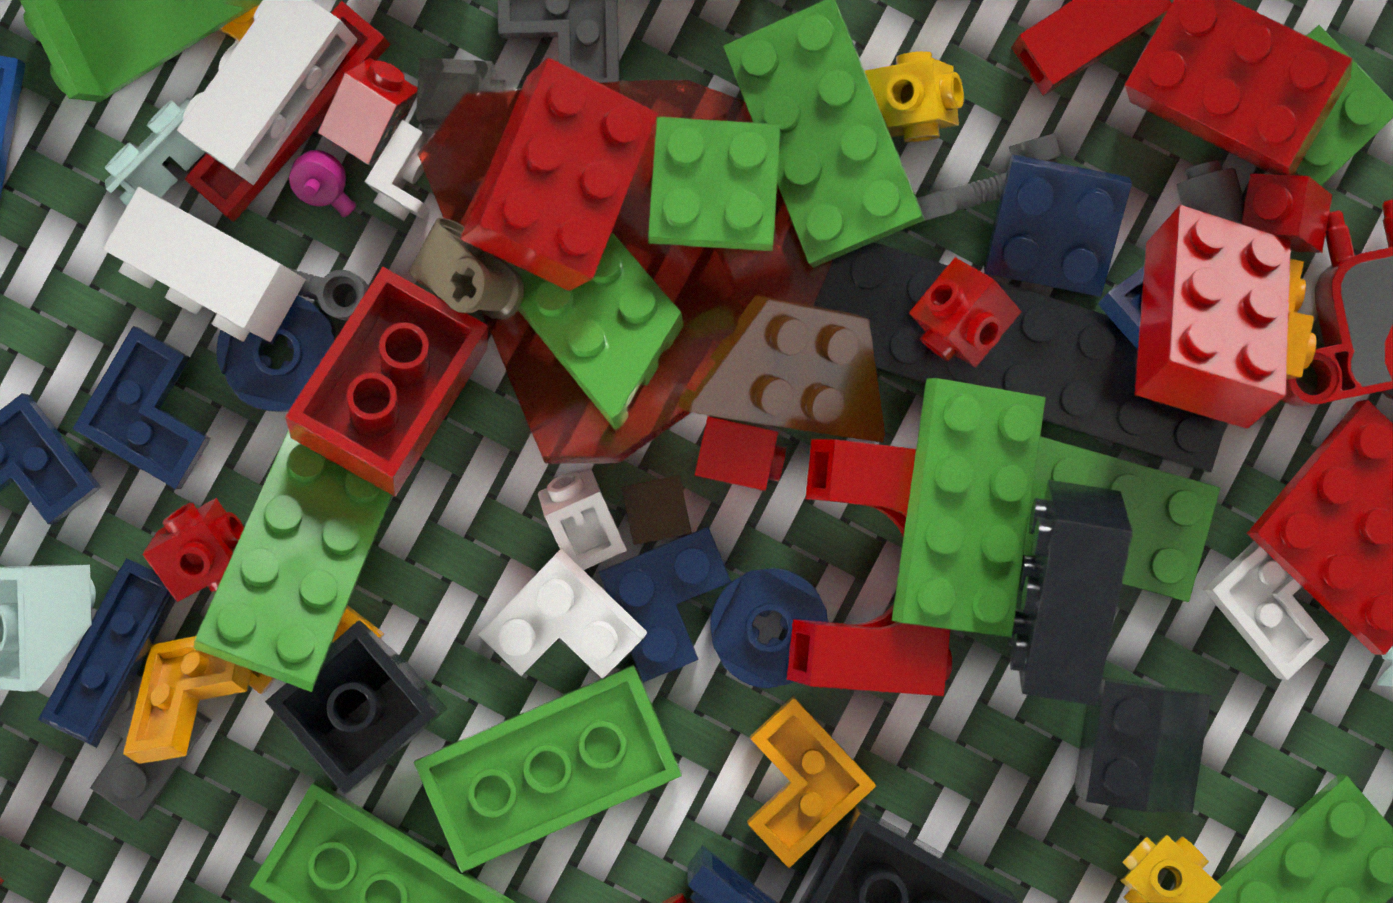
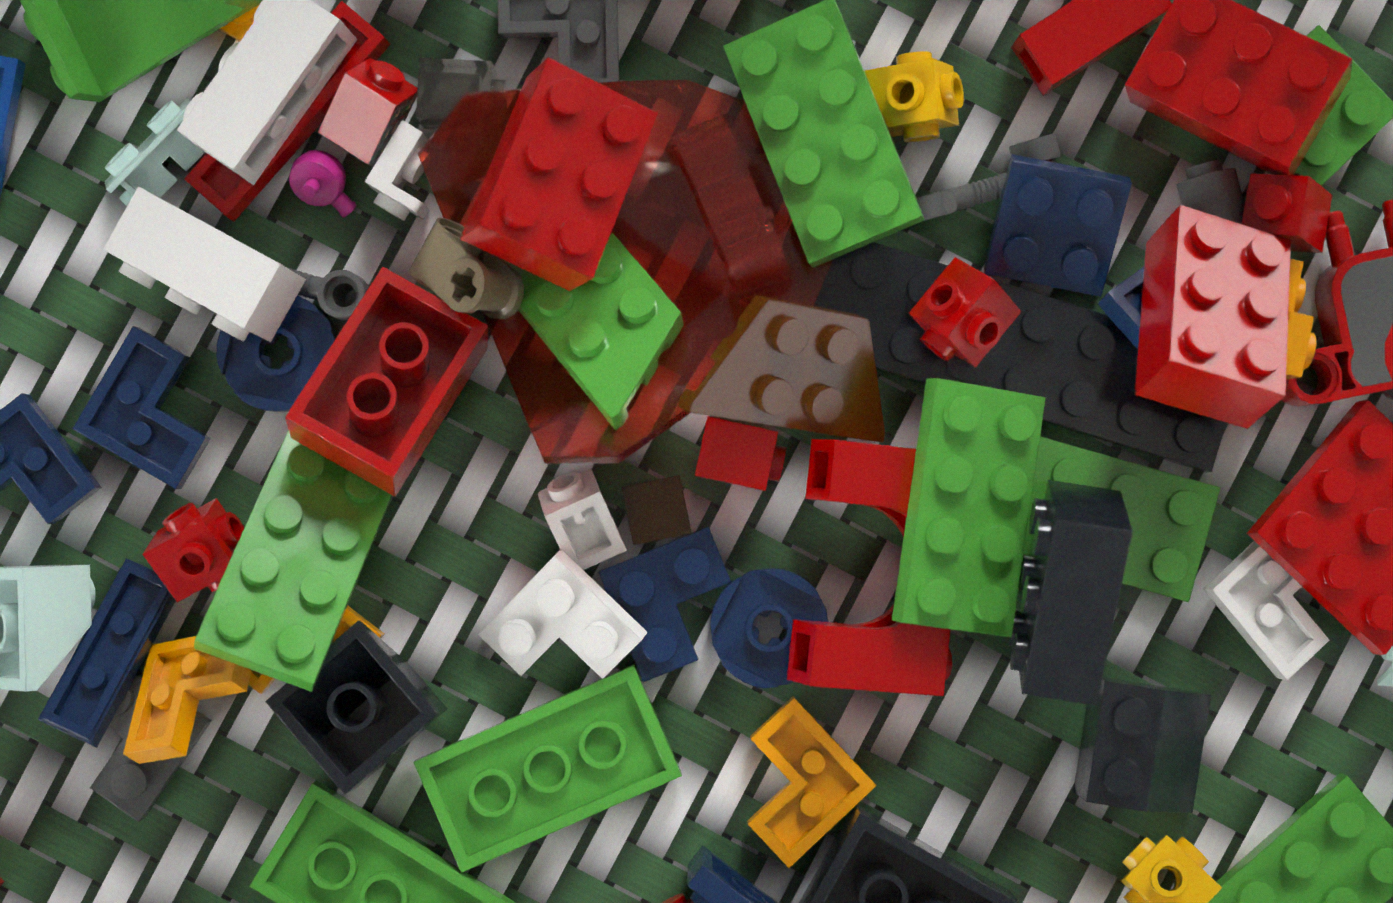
bright green plate [648,117,781,251] -> none

